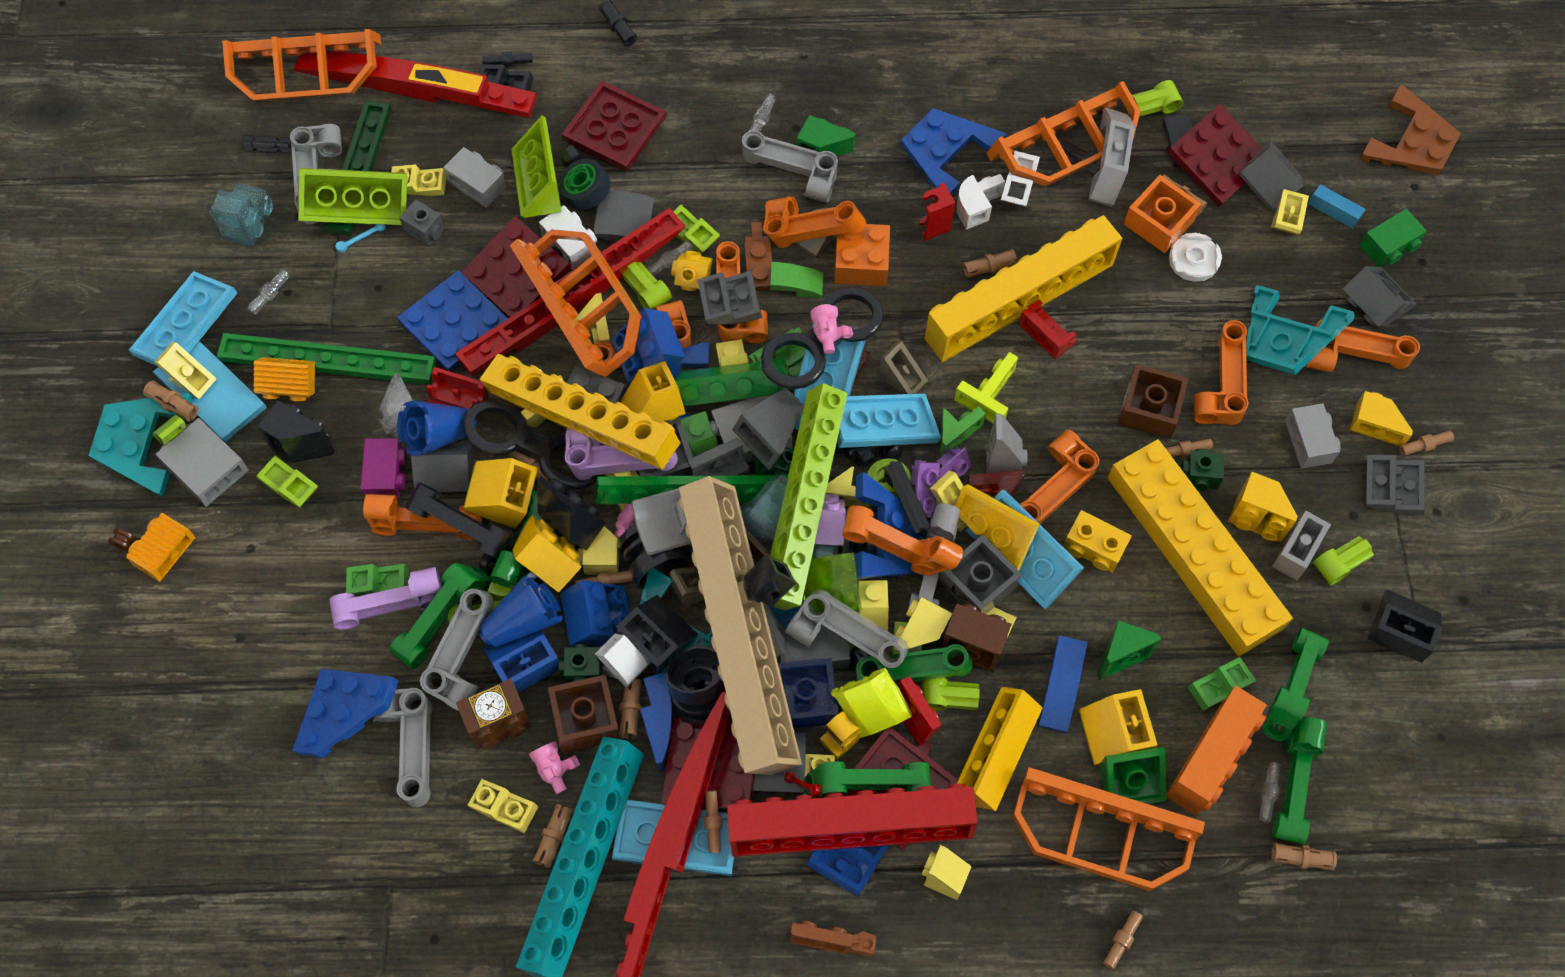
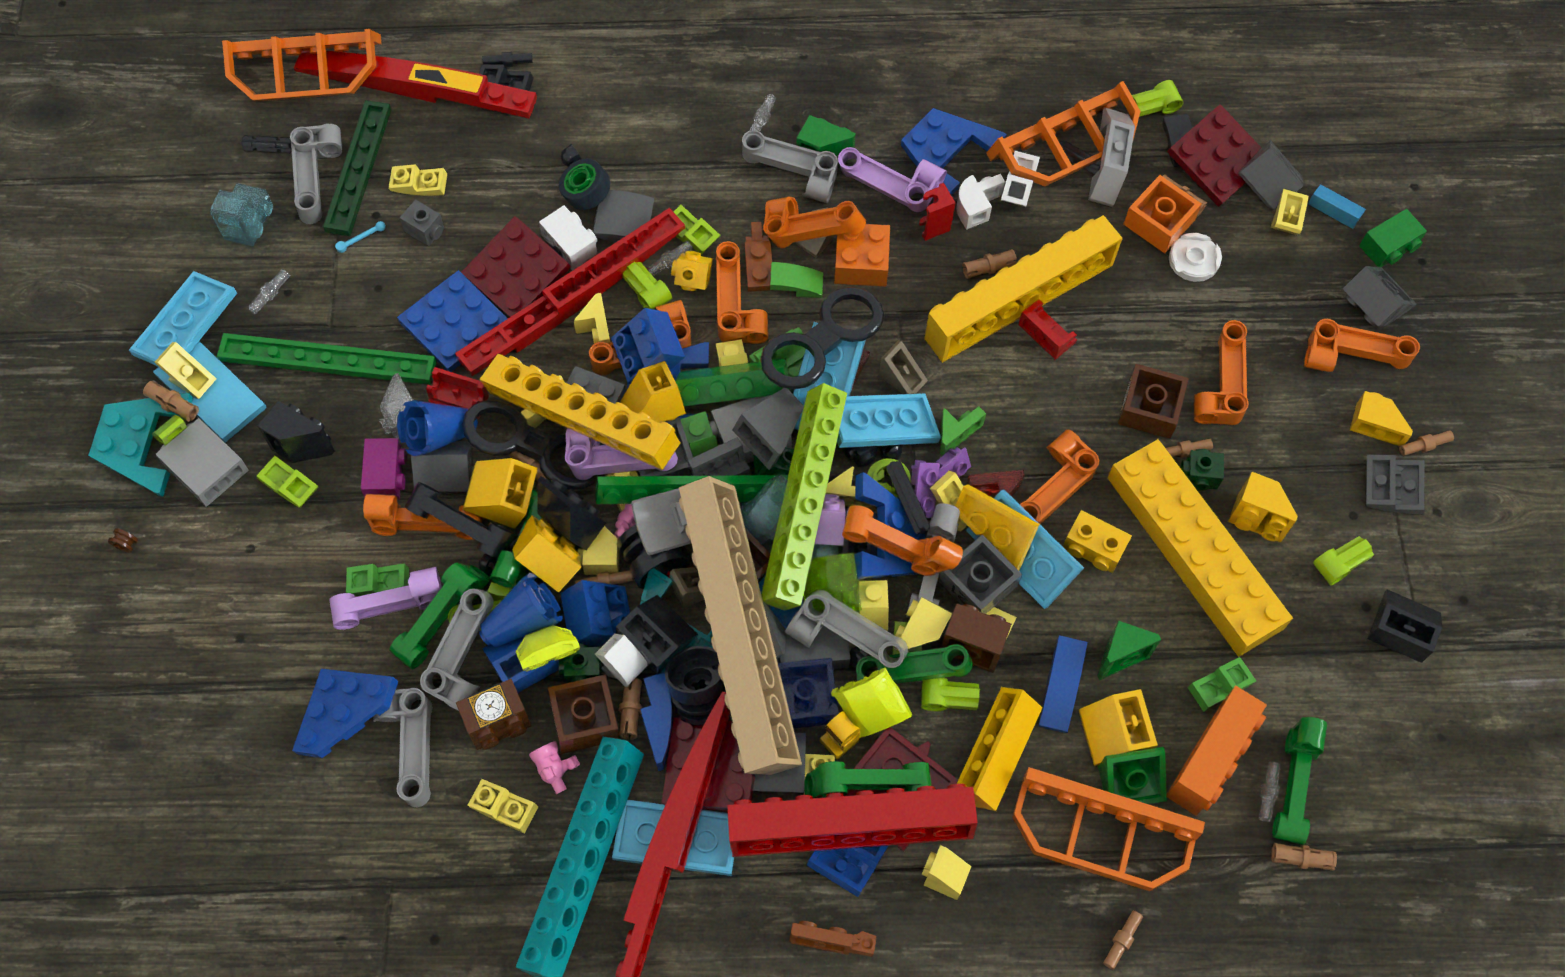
light orange brick [126,513,196,582] -> none
light orange brick [253,357,315,401] -> none
lime slope [298,168,407,225] -> none
light grey brick [443,147,506,208] -> none
orange plate [510,229,641,377] -> none
lime slope [511,115,562,218] -> none
medium nougat pin [532,804,574,868] -> none
dark red plate [562,80,666,172] -> none
black pin [599,0,637,47] -> none
dark grey slope [698,271,762,324] -> none
medium nougat bar [703,790,722,853] -> none
black brick [743,554,796,607] -> none
red hinge [784,772,821,796] -> none
bright pink piece [810,304,853,354] -> none
red plate [897,676,942,746] -> none
neon yellow bracket [954,352,1018,424] -> none
light grey slope [986,414,1027,476] -> none
teal wing [1246,285,1355,375] -> none
green piece [1263,627,1329,741] -> none
light grey brick [1272,510,1331,581] -> none
light grey brick [1285,403,1341,469] -> none
dark orange wing [1359,85,1461,175] -> none
none -> neon yellow slope [516,625,580,672]
none -> lavender piece [838,147,947,212]

